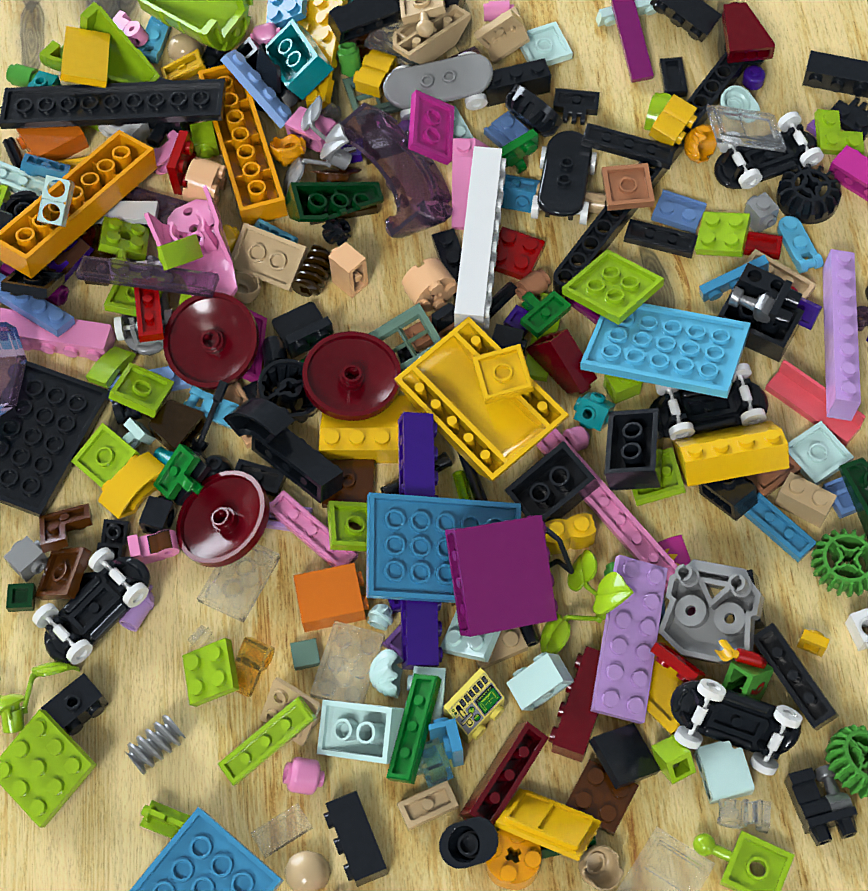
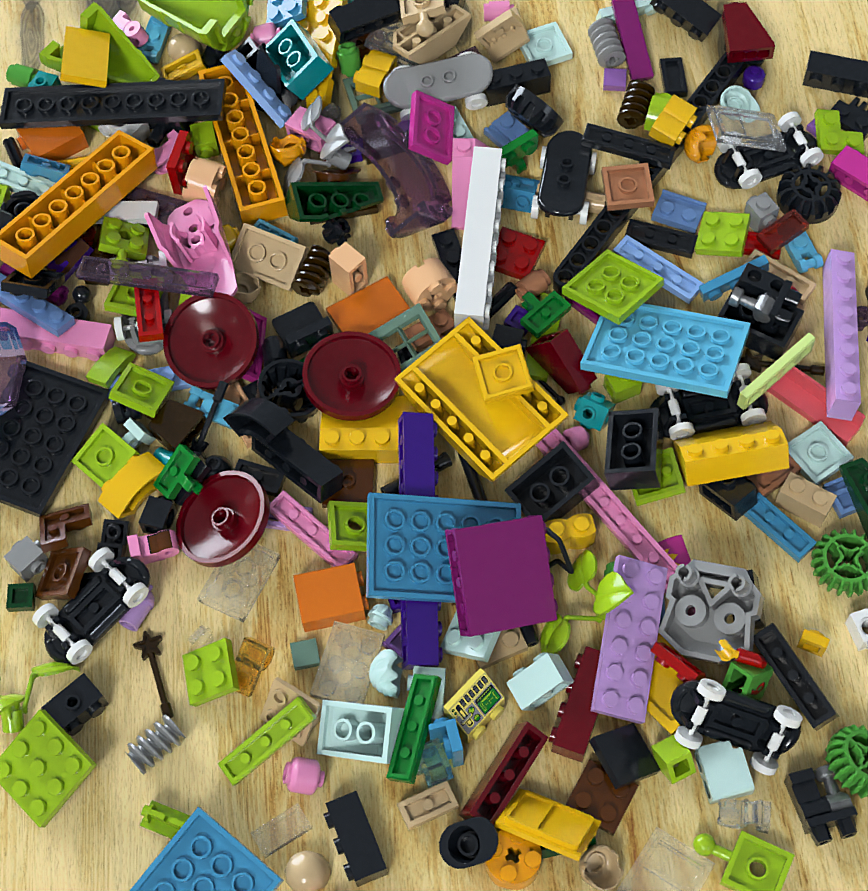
light aqua piece [37,175,75,227] -> none
lime slope [157,234,203,271] -> none
black tile [432,302,455,333] -> none
clear neon green piece [452,470,472,500] -> none
black hinge [553,88,600,125] -> none
dark purple plate [797,297,822,330] -> none
none -> black plate [65,285,91,321]
none -> dark brown piece [133,631,174,718]
none -> orange tile [326,276,410,334]
none -> black hinge [537,380,566,405]
none -> light grey piece [588,18,626,68]
none -> medium lavender tile [603,68,627,91]
none -> light blue plate [613,235,704,304]
none -> dark brown piece [617,80,655,129]
none -> yellowish green tile [737,333,815,410]
none -> dark brown piece [739,349,825,376]
none -> clear red tile [756,209,809,255]

